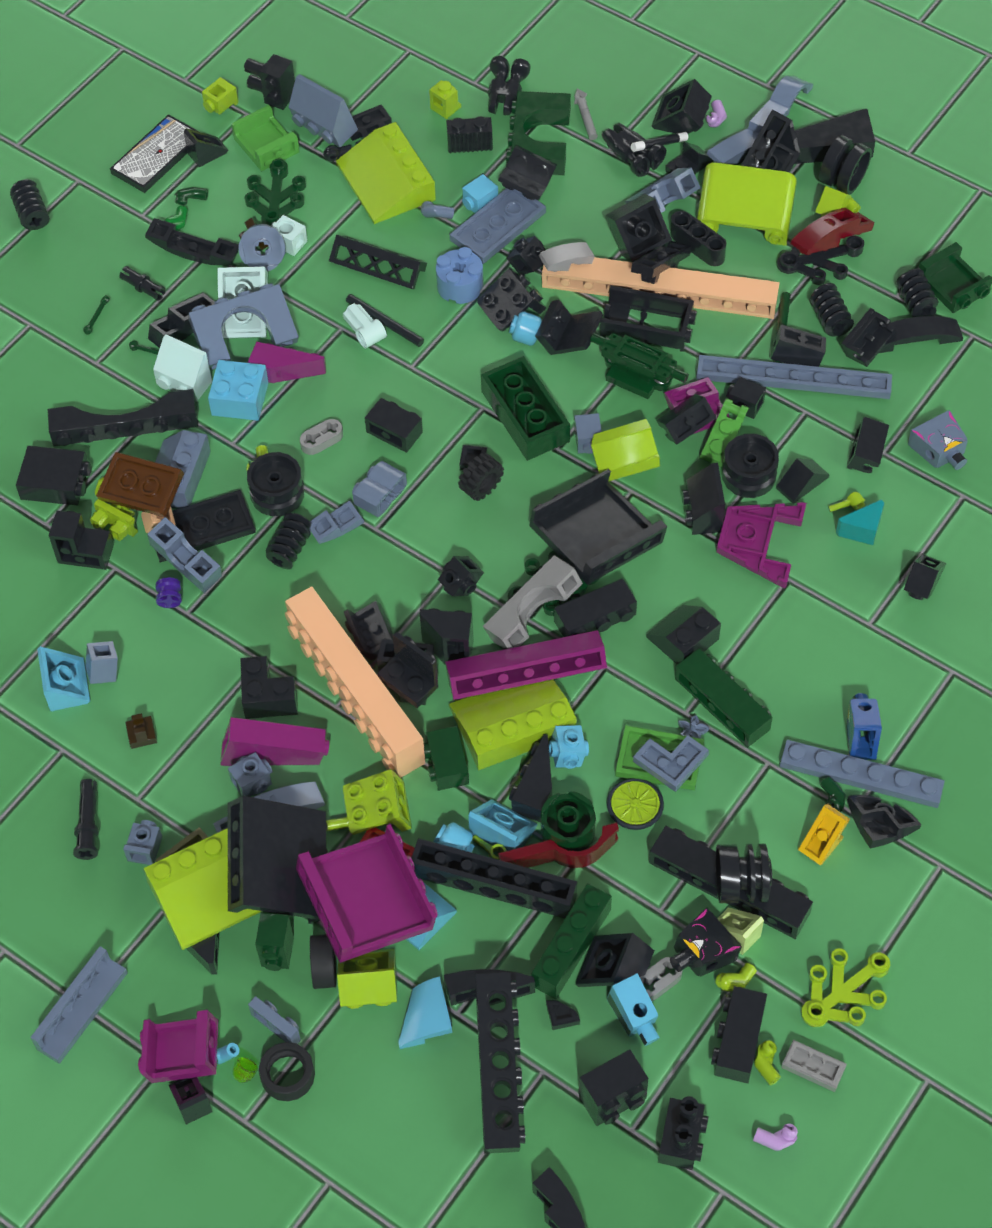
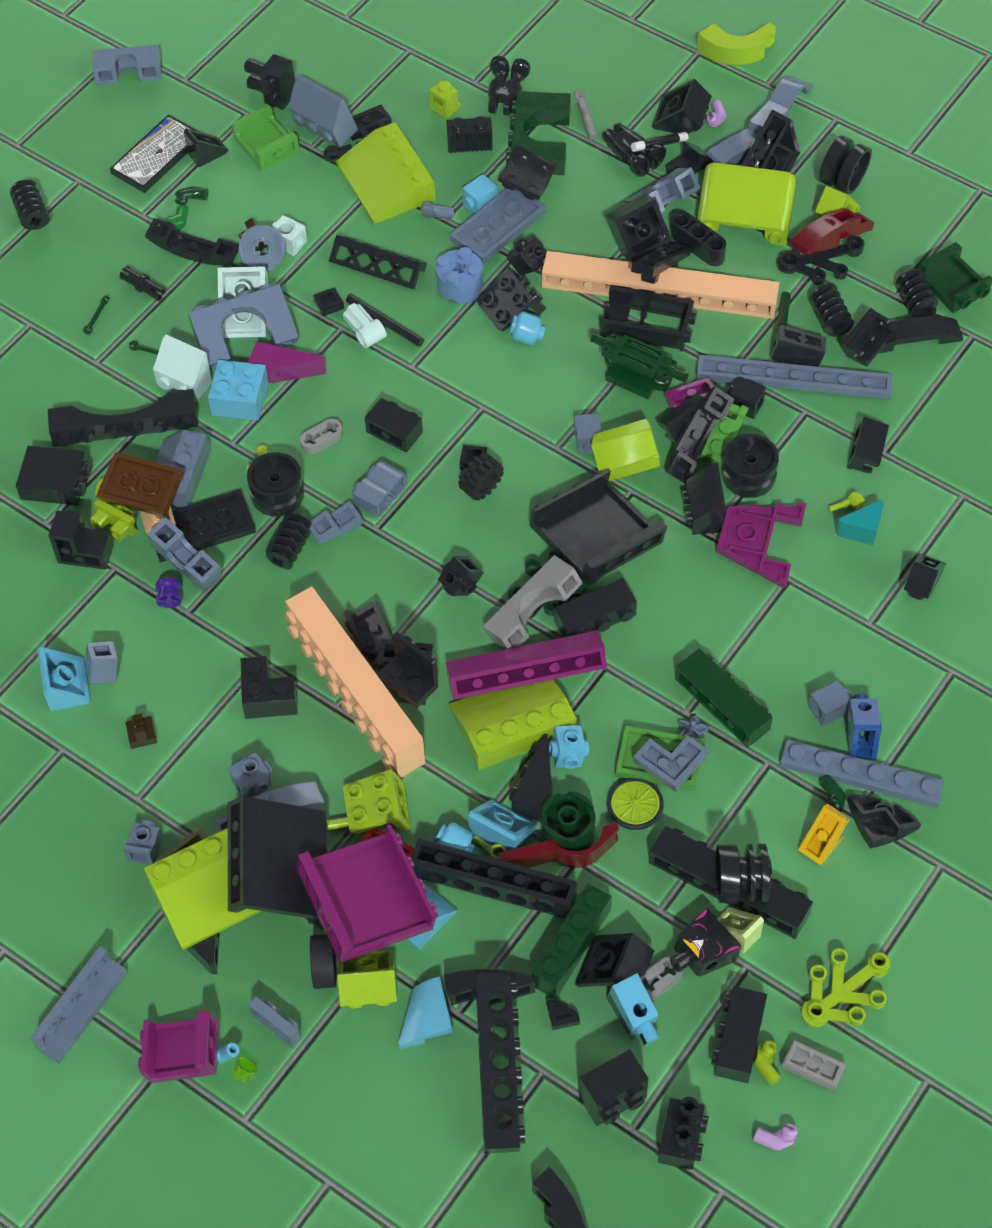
black pin [73,779,99,860] -> none
black slope [148,293,215,348] -> none
black slope [169,1077,212,1125] -> none
lime brick [202,77,238,115] -> none
magenta slope [220,717,329,766] -> none
dark green plant [245,159,306,226] -> none
dark green brick [255,913,294,971] -> none
black tyre [259,1042,315,1101] -> none
black slope [419,608,474,665] -> none
dark green brick [423,726,469,791] -> none
dark green brick [481,356,570,461] -> none
black bracket [535,300,603,355] -> none
light grey slope [539,242,595,272] -> none
black slope [646,605,721,665] -> none
lime arm [715,963,757,991] -> none
black slope [776,458,829,504] -> none
black slope [794,109,875,164] -> none
sand blue torso [908,410,968,470] -> none
none -> sand blue arch [93,45,162,85]
none -> black tile [313,287,344,317]
none -> black slope [665,386,734,484]
none -> lime arch [697,22,776,65]
none -> sand blue brick [808,680,852,727]

